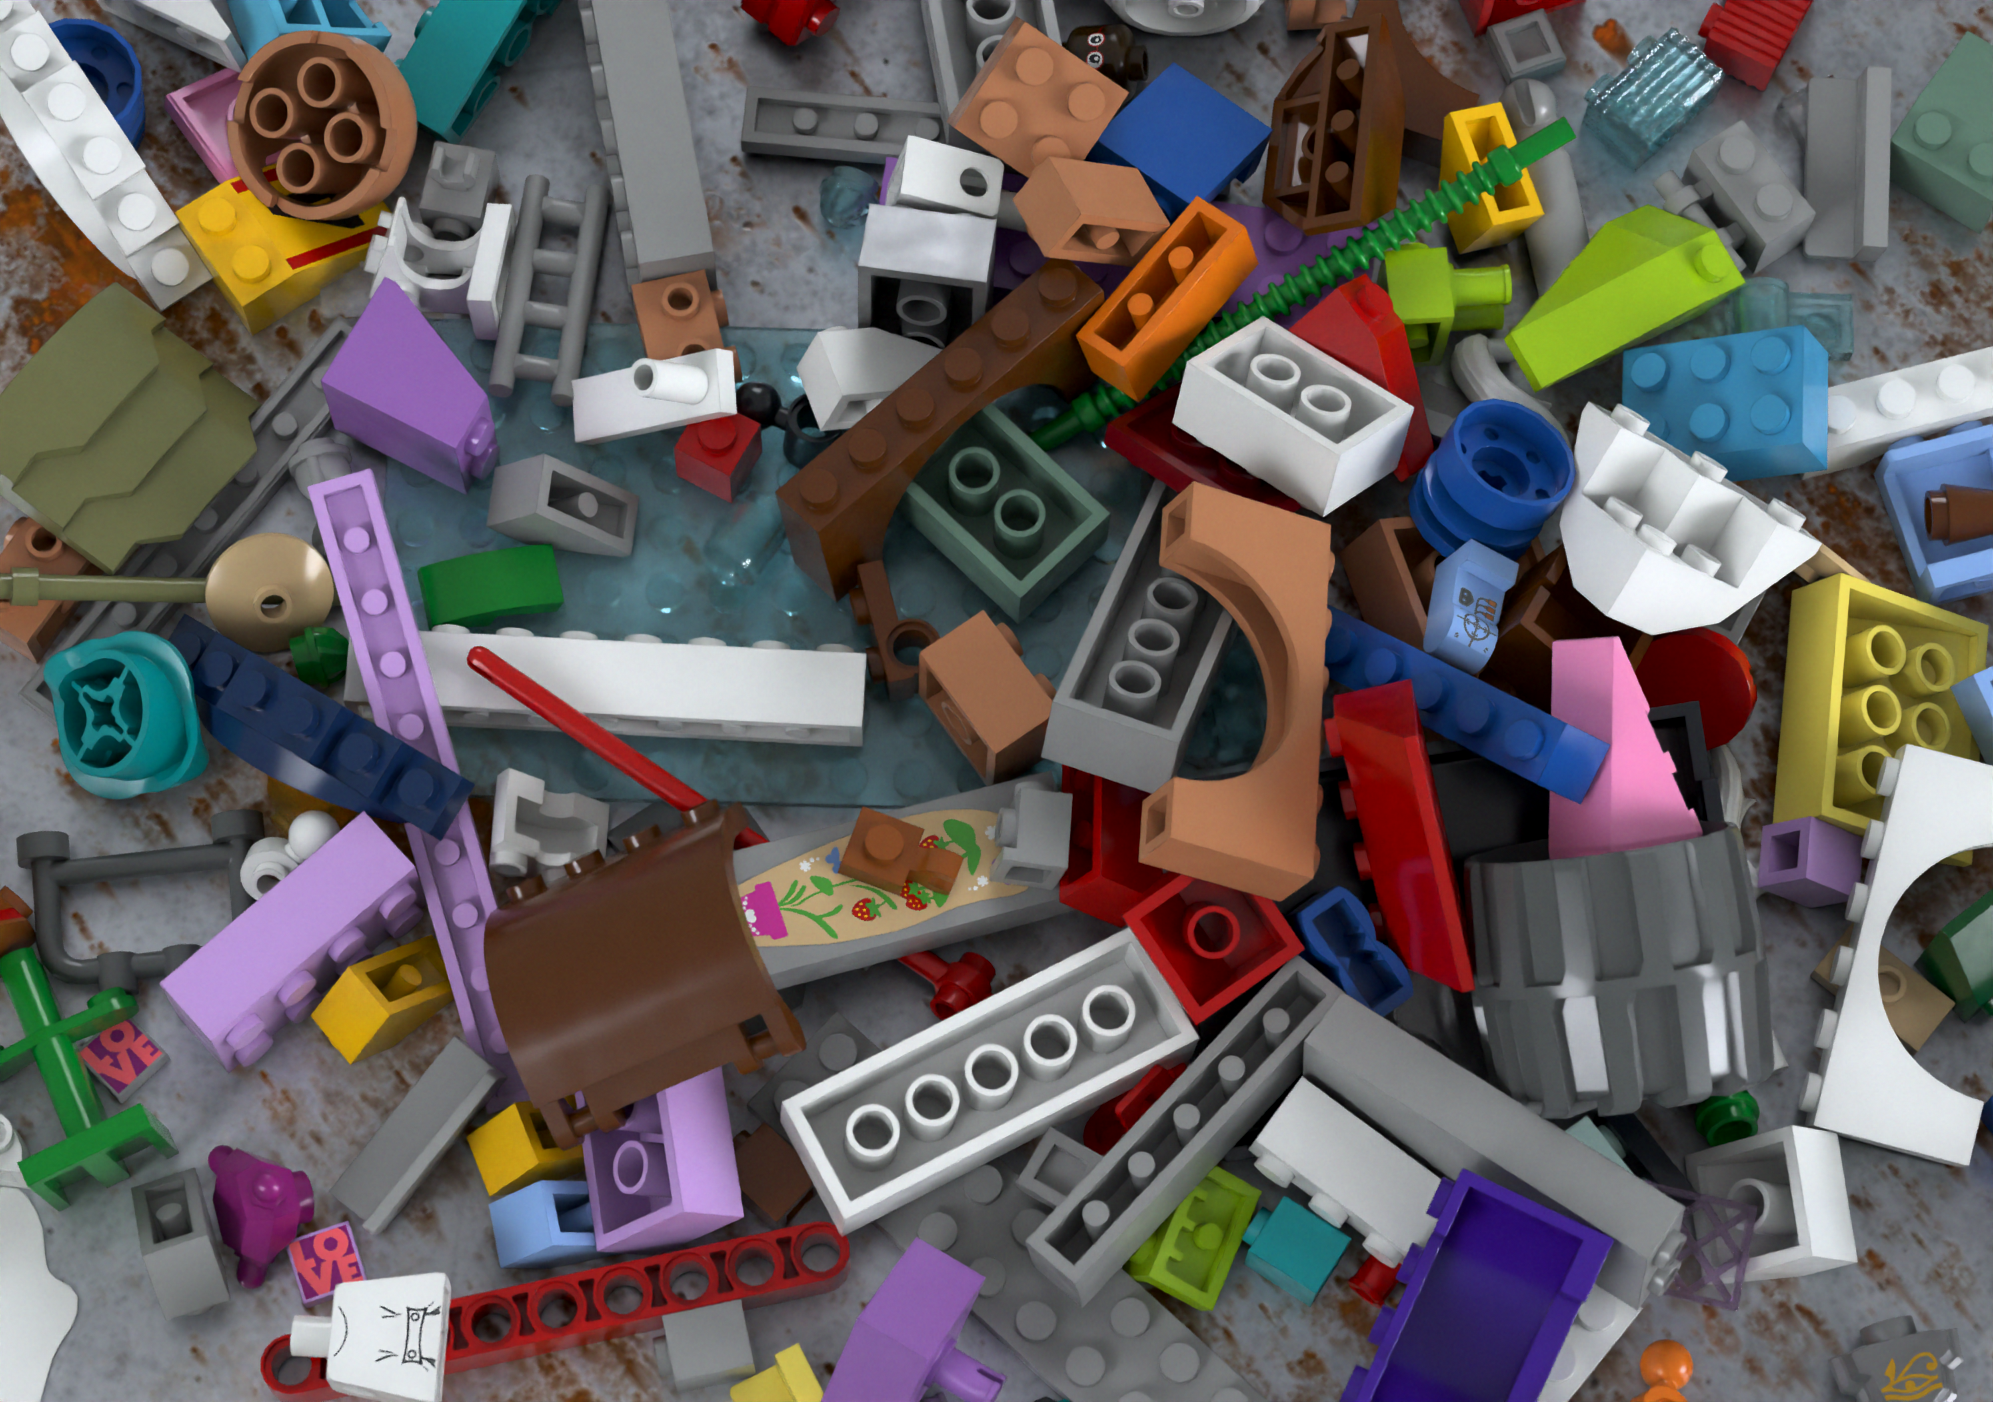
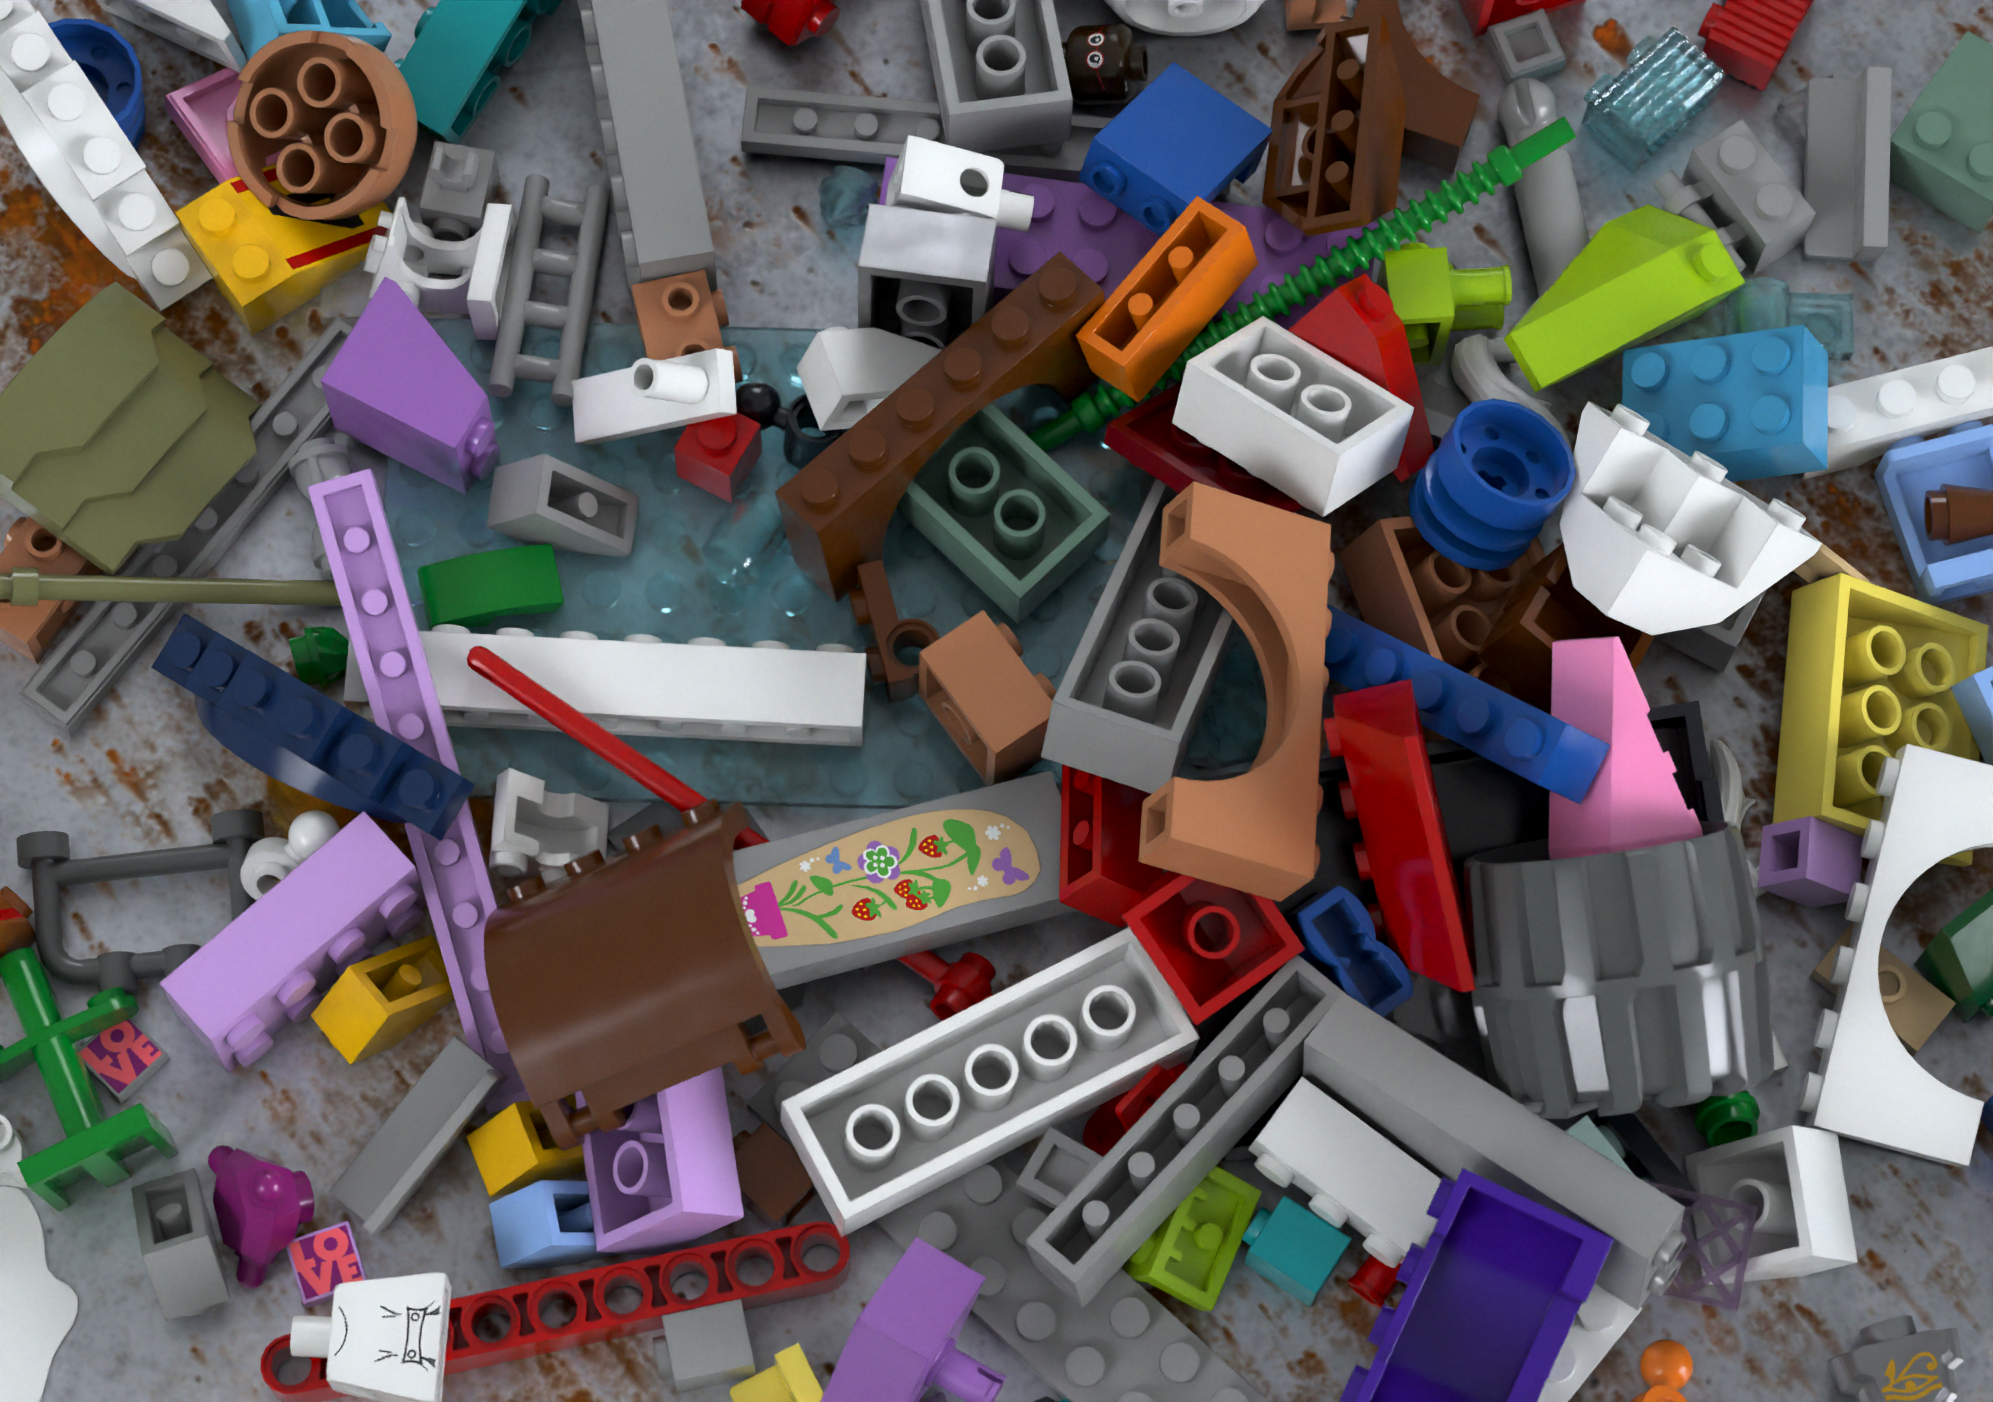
teal piece [43,631,209,800] -> none
tan dish [205,532,334,652] -> none
dark orange plate [837,806,964,896] -> none
nougat brick [946,17,1129,179] -> none
light grey brick [989,781,1073,890] -> none
nougat brick [1012,156,1170,267] -> none
light blue leg [1423,539,1519,675] -> none
yellow slope [1439,102,1544,254] -> none
red tile [1635,627,1758,751] -> none

